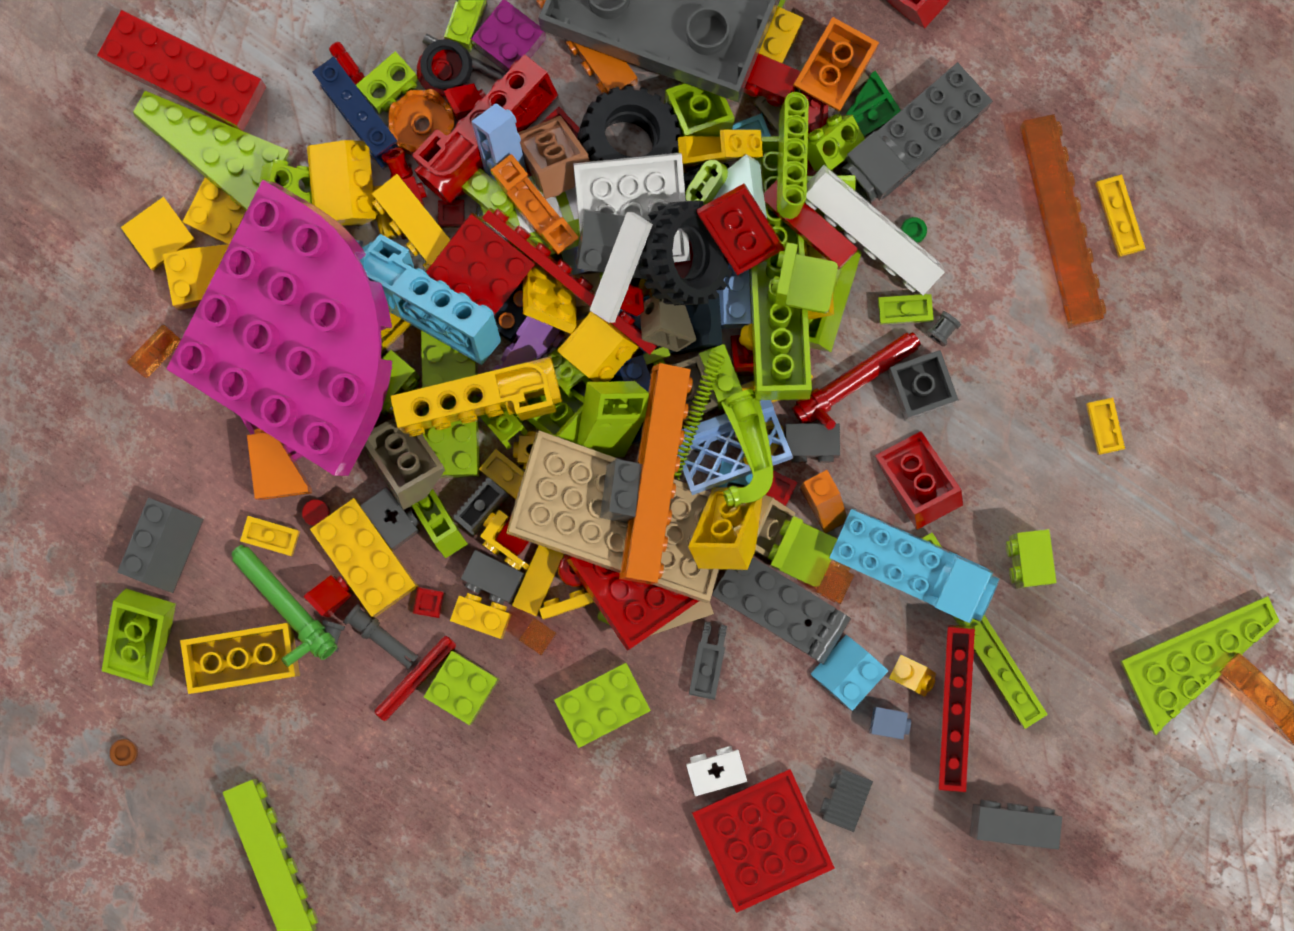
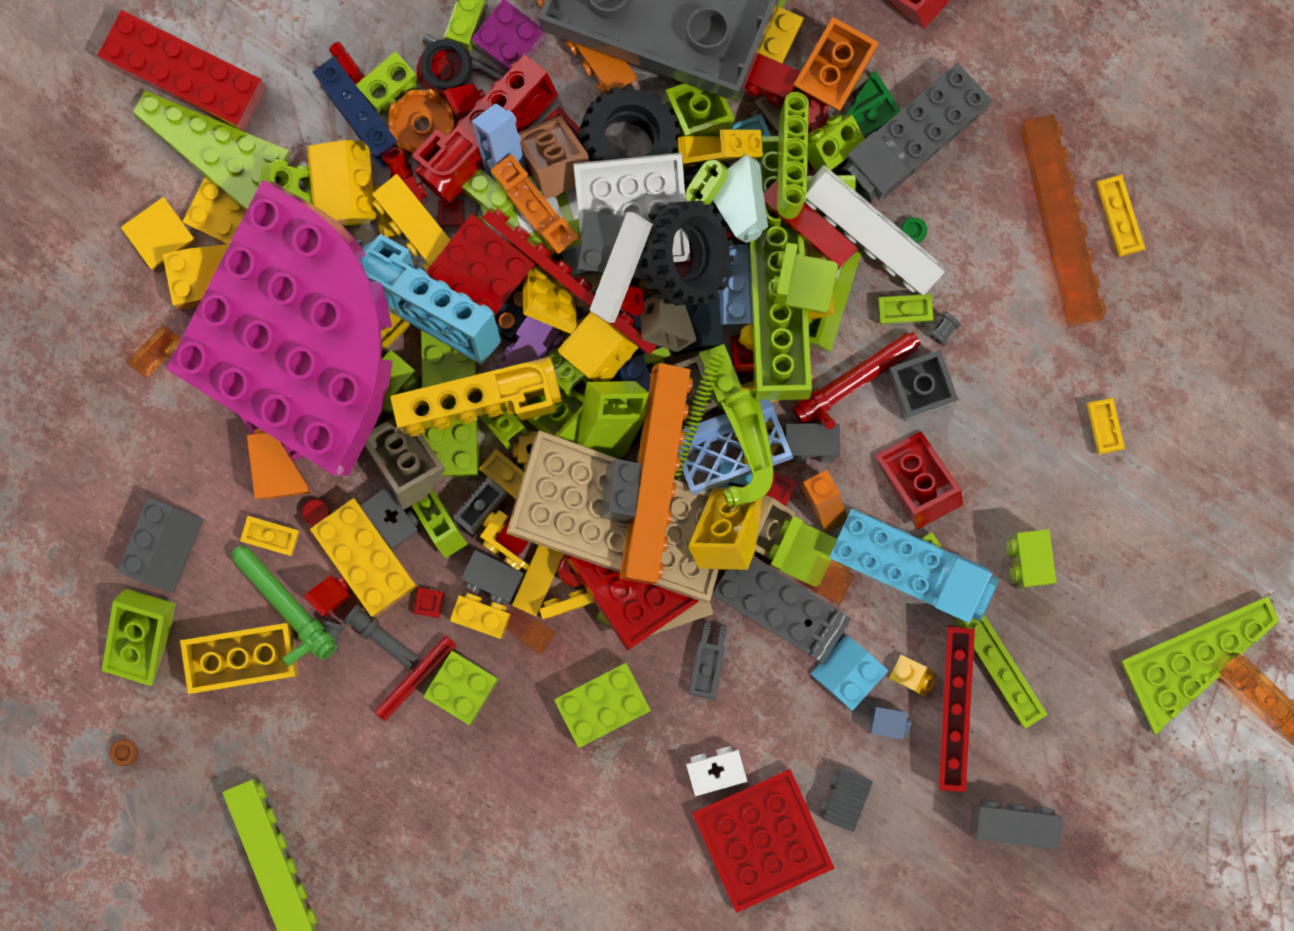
red tile [697,183,785,275] -> none

